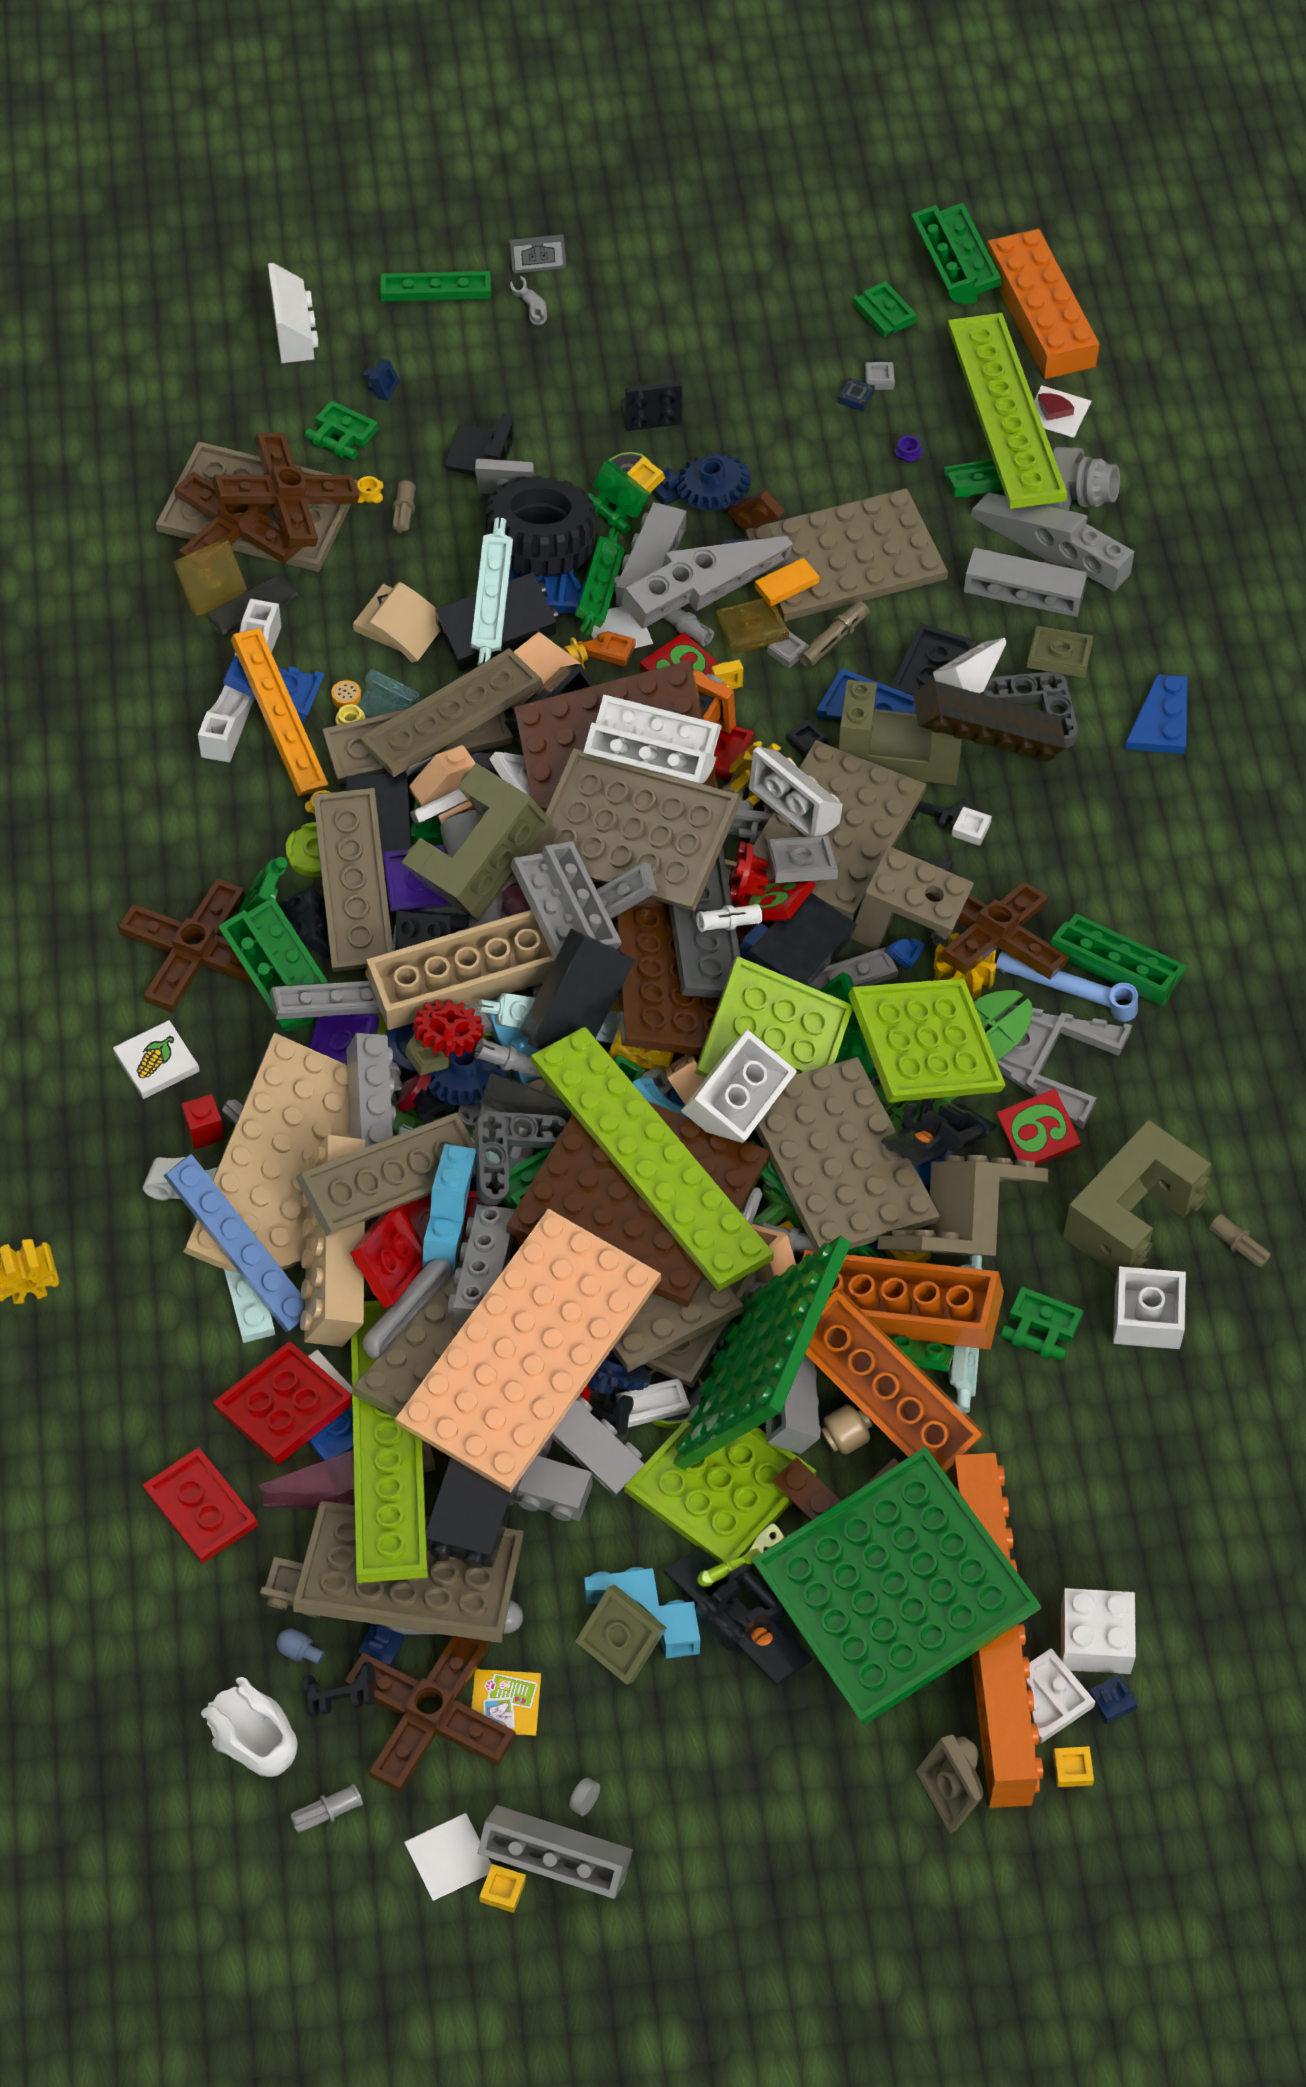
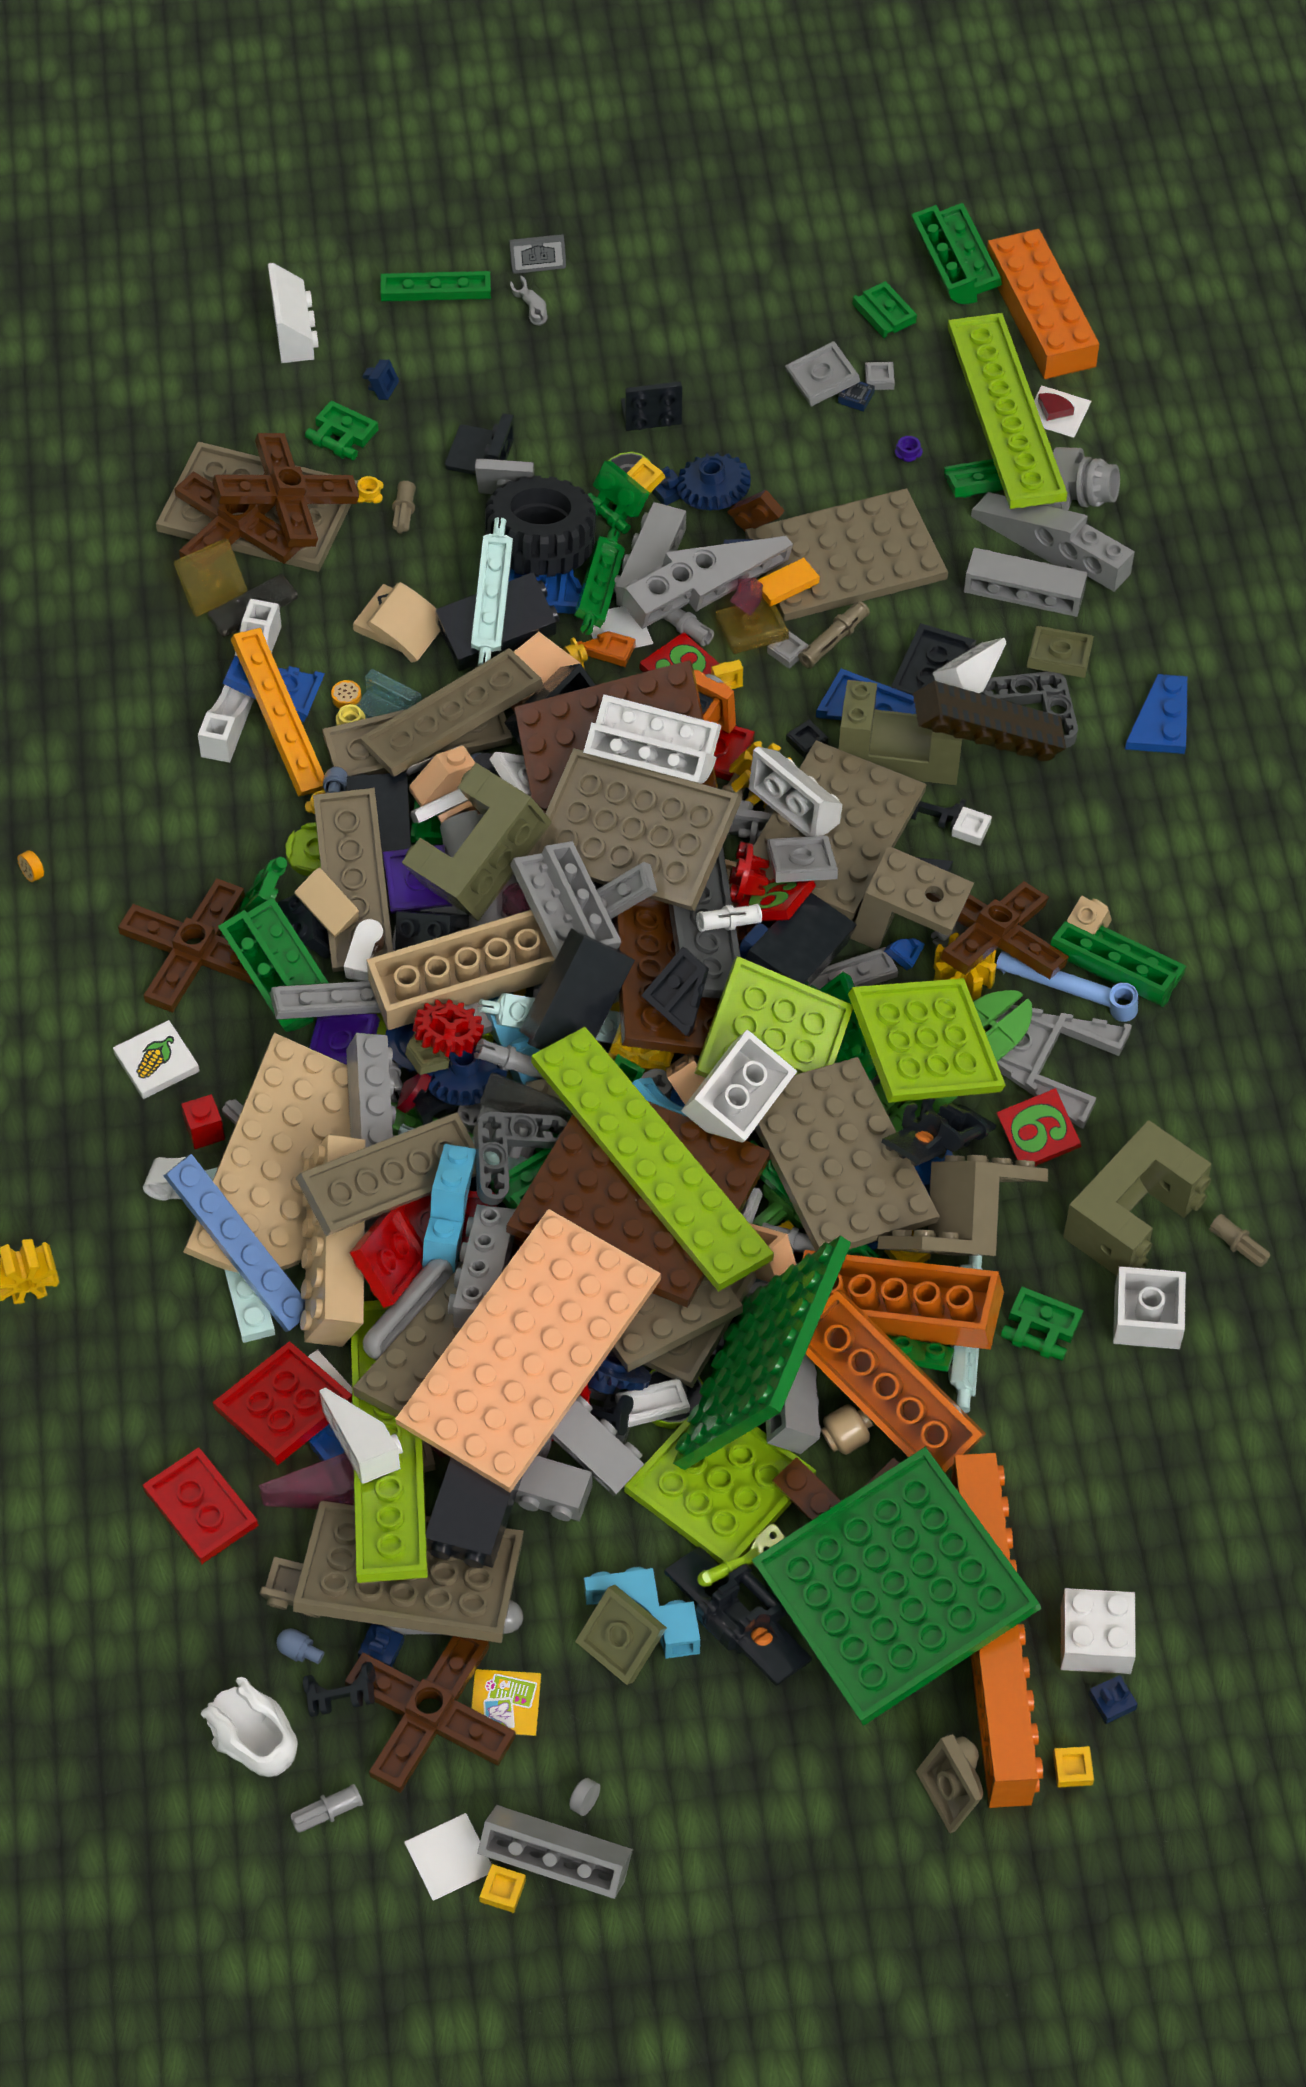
white wing [1026,1648,1095,1744] -> none
none -> light orange tile [17,850,44,882]
none -> tan slope [294,867,359,938]
none -> white slope [319,1388,403,1484]
none -> sand blue cylinder [323,767,348,793]
none -> white leg [344,919,385,981]
none -> black wing [641,947,709,1037]
none -> clear pink piece [730,577,763,616]
none -> light grey plate [785,341,860,406]
none -> tan bracket [1067,896,1112,935]

